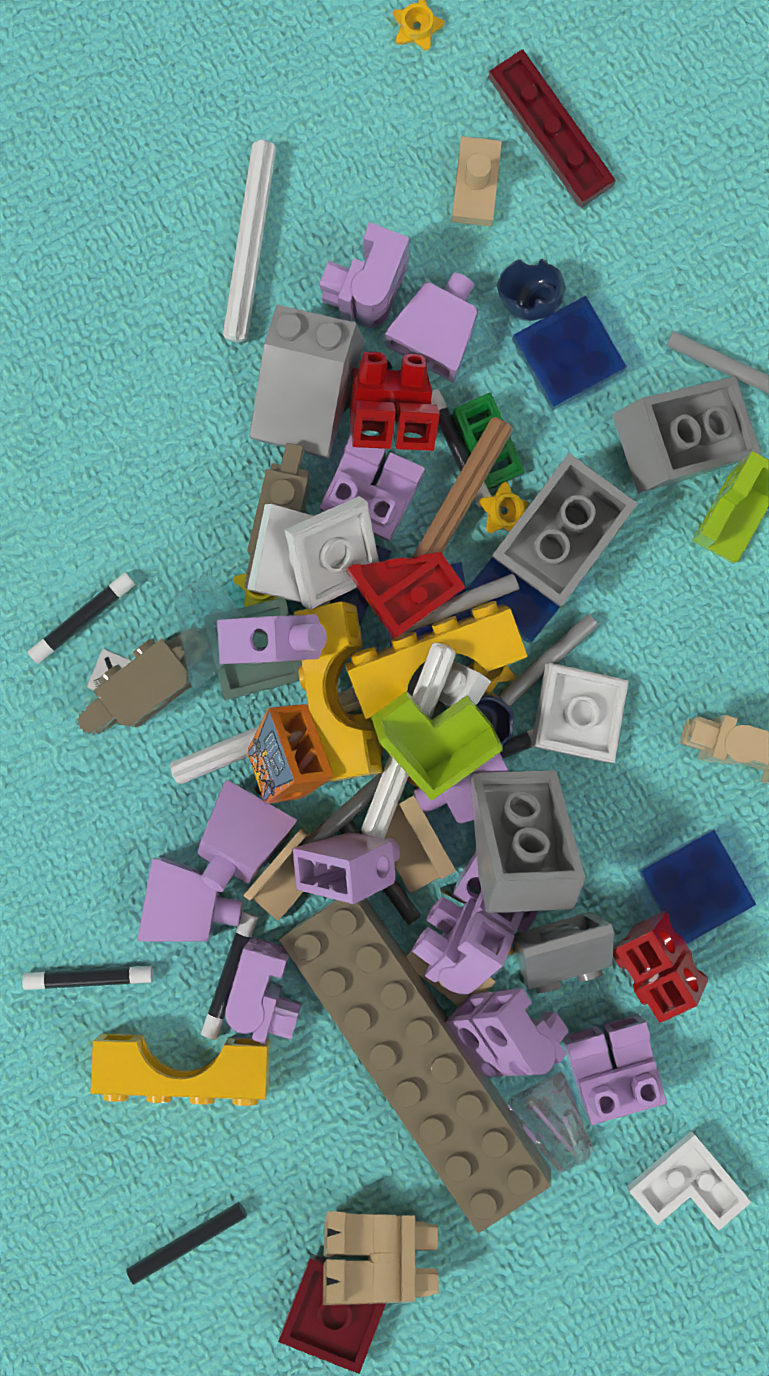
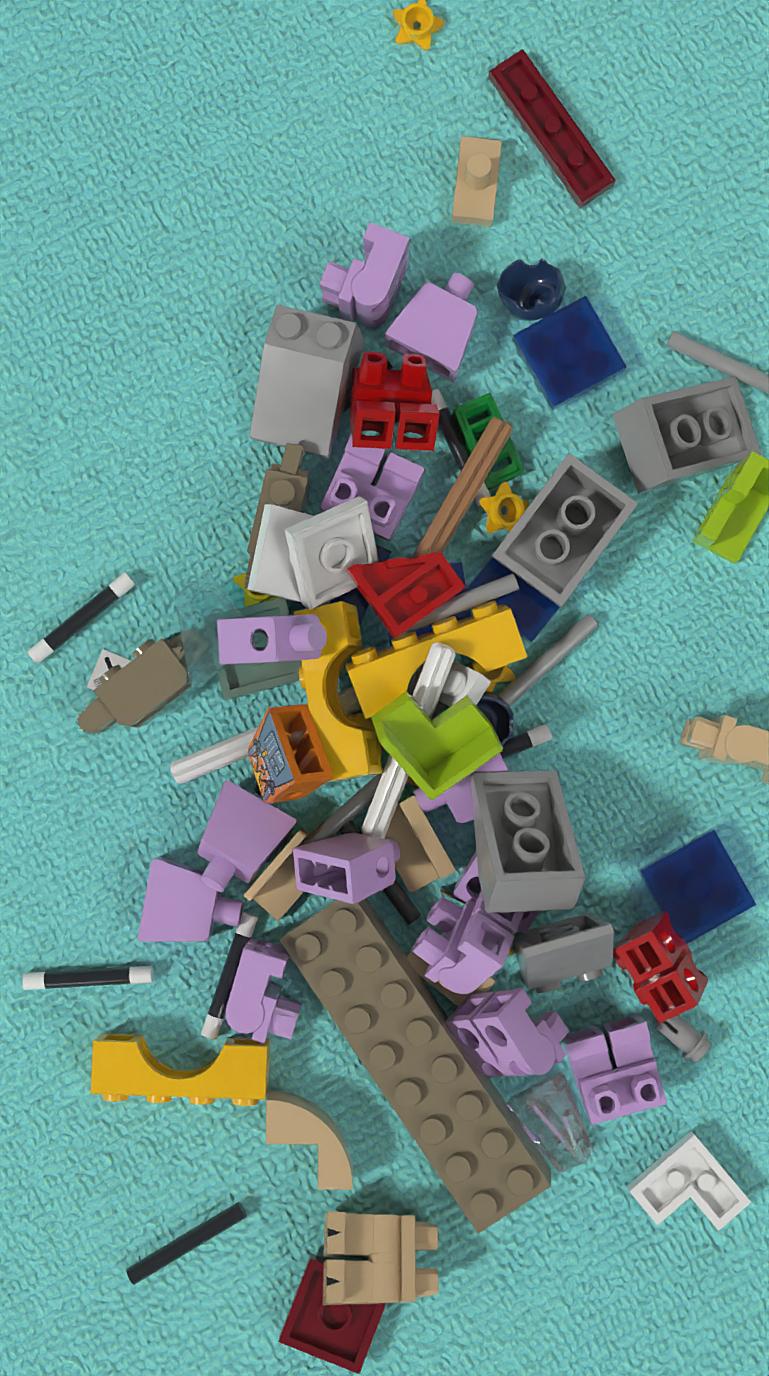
white axle [223,139,276,343] -> none
white plate [531,663,629,763] -> none
none -> tan brick [266,1090,354,1190]
none -> light grey pin [654,1015,712,1063]

